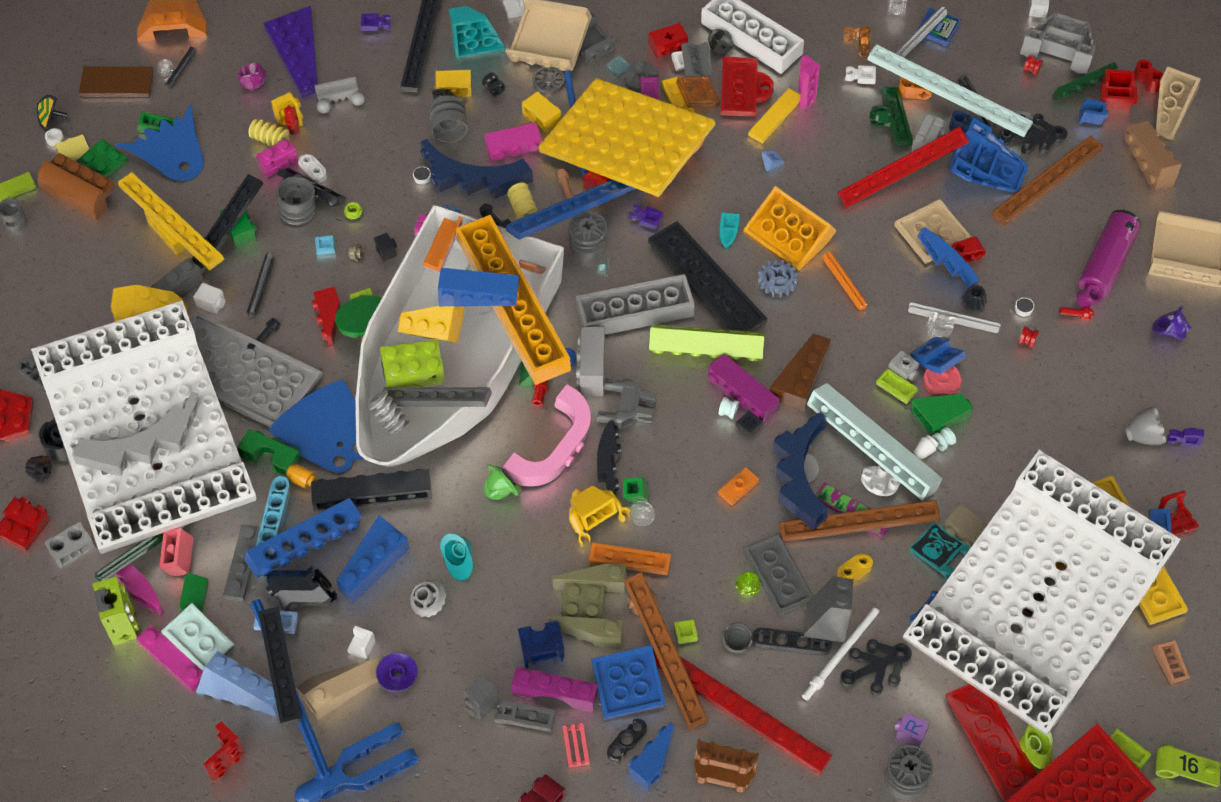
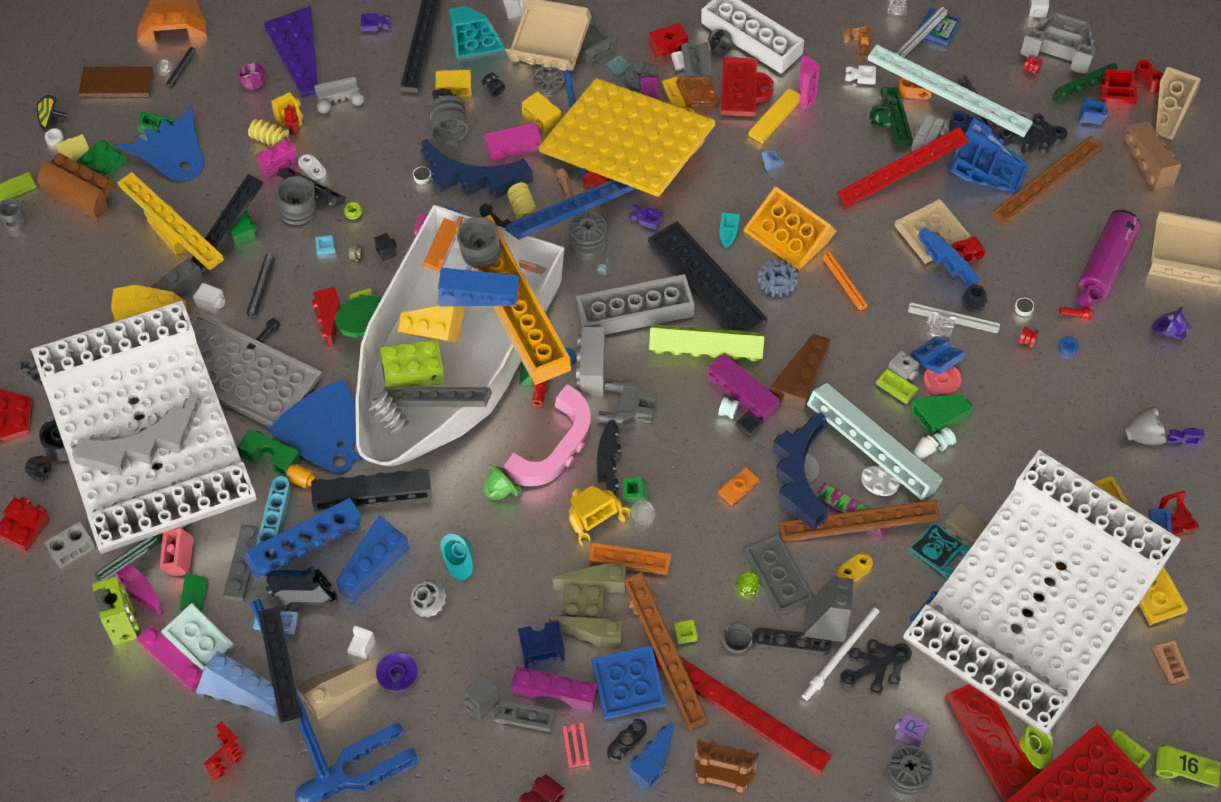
none -> dark grey wheel [457,217,501,269]
none -> blue tile [1058,337,1079,356]

